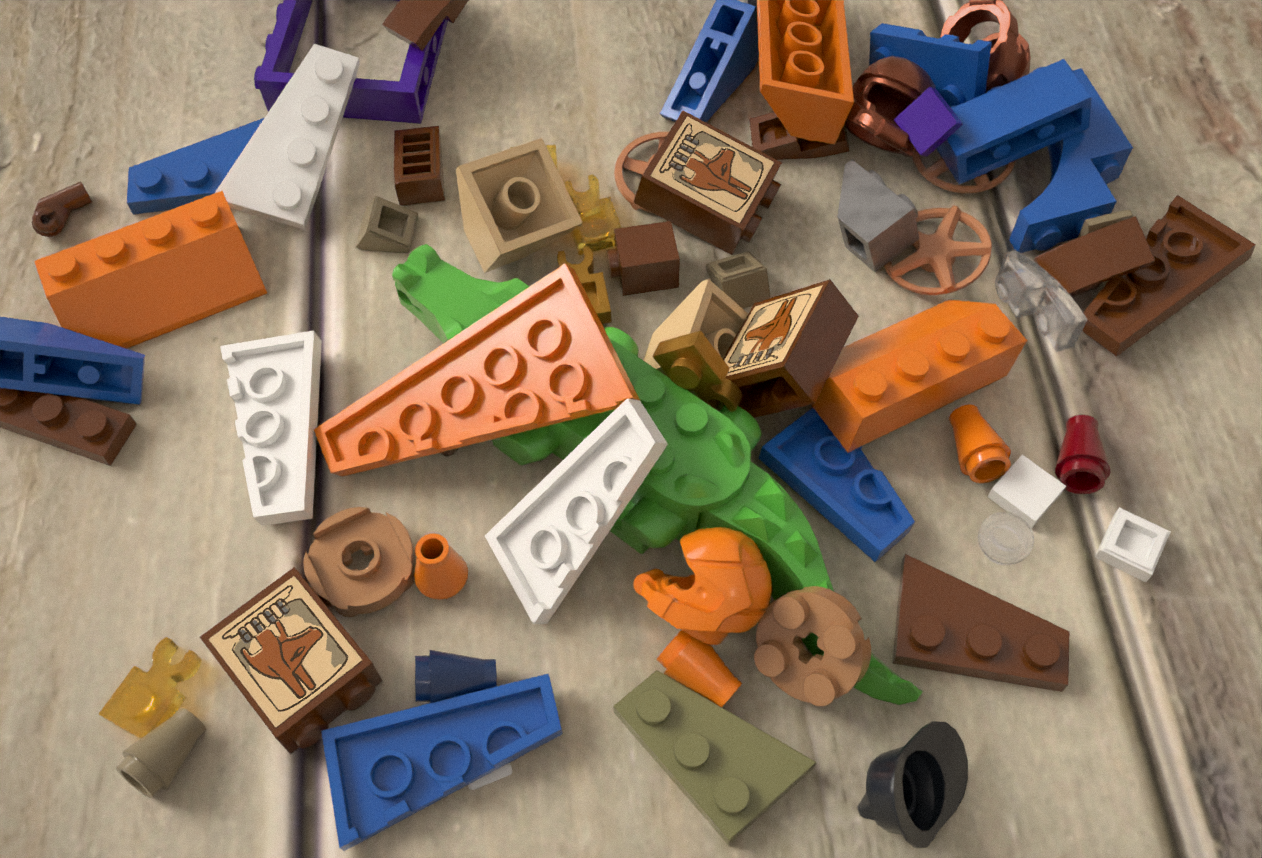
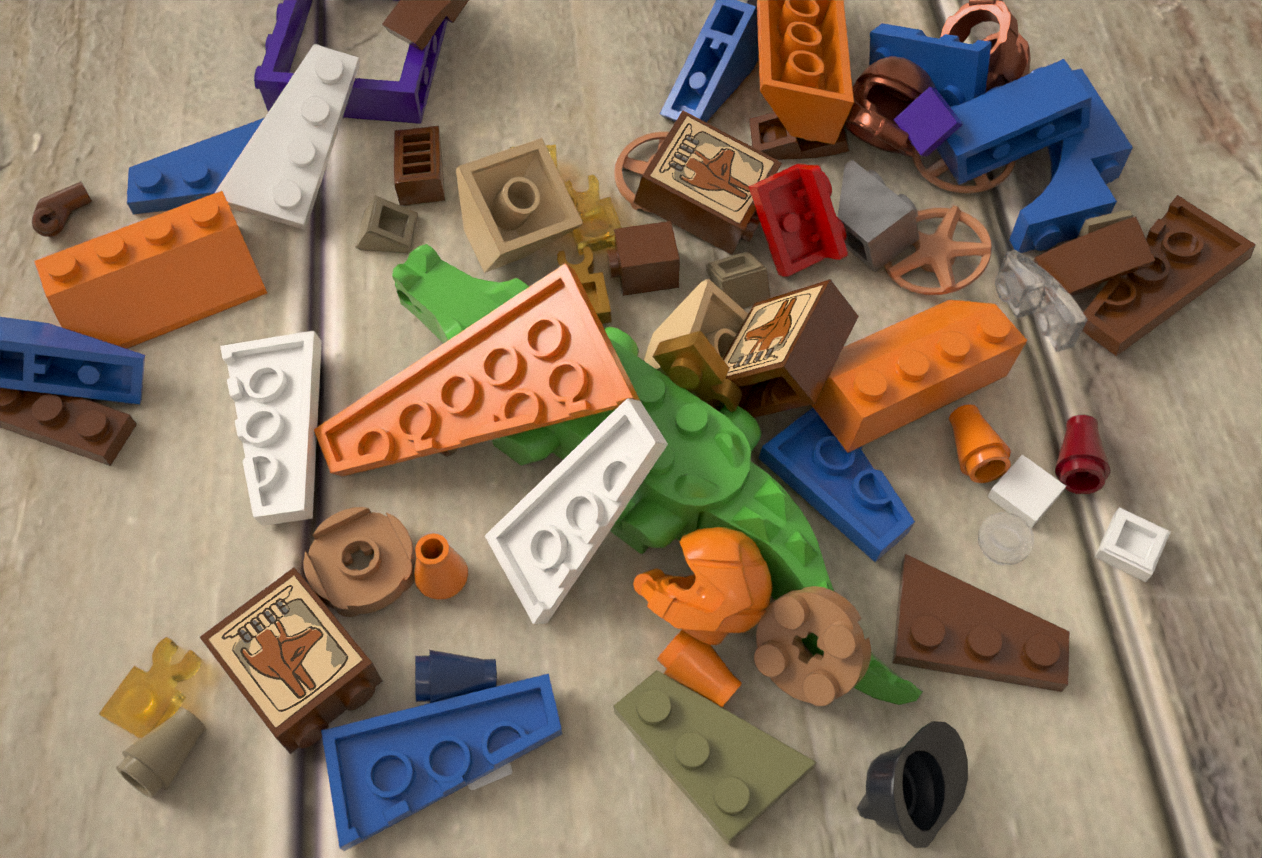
none -> red bracket [748,164,848,277]

